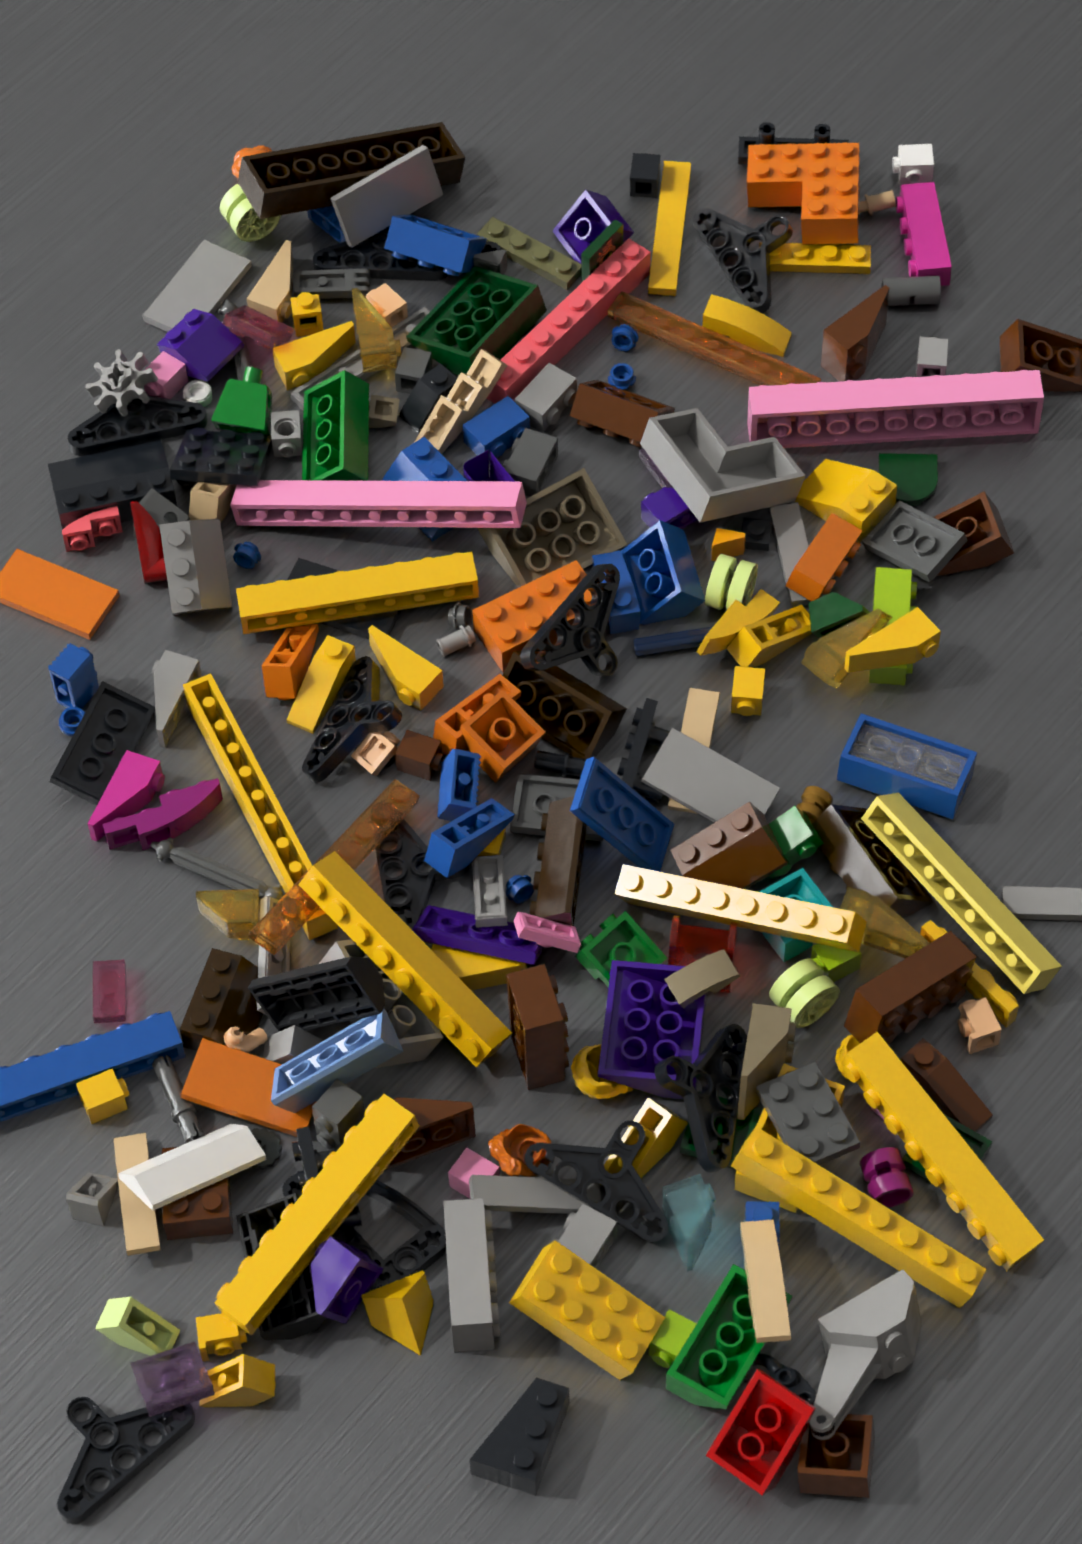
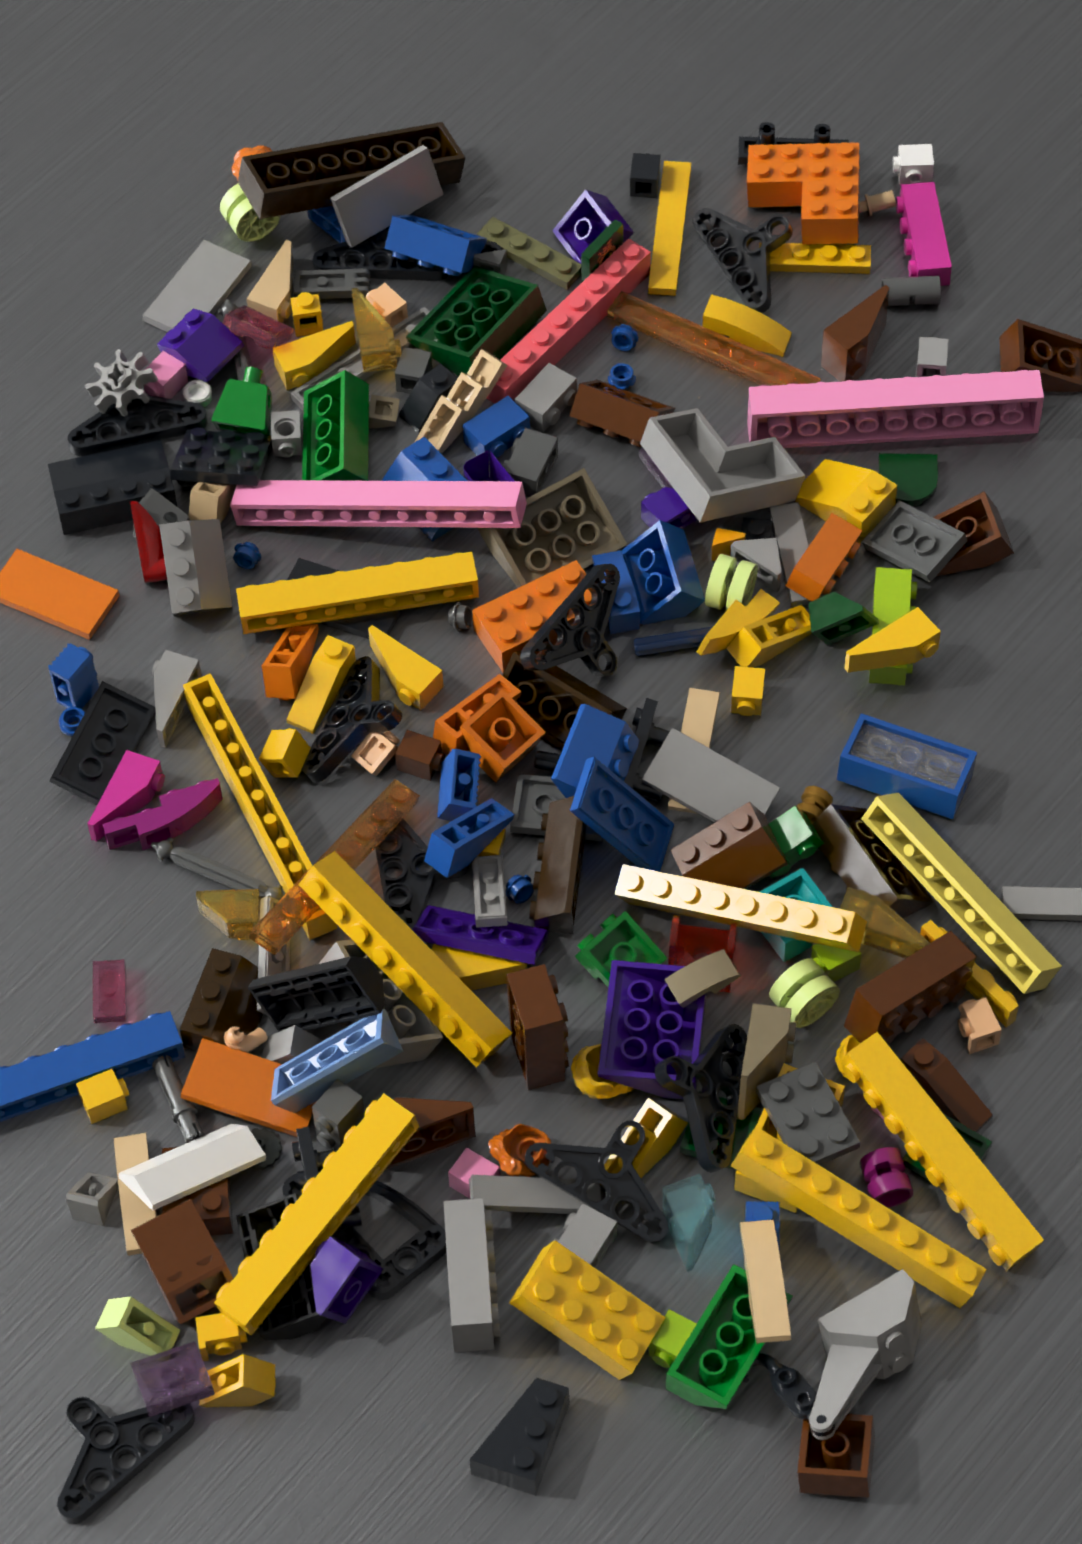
coral slope [62,506,123,552] -> none
yellow slope [361,1270,434,1356] -> none
light grey pin [436,625,476,657] -> none
bright pink plate [514,912,581,953] -> none
red slope [706,1369,816,1495] -> none
clear yellow slope [801,608,892,689] -> none
none -> reddish brown slope [131,1199,233,1325]
none -> yellow brick [258,728,311,778]
none -> blue slope [551,704,640,798]
none -> light grey slope [730,538,781,593]

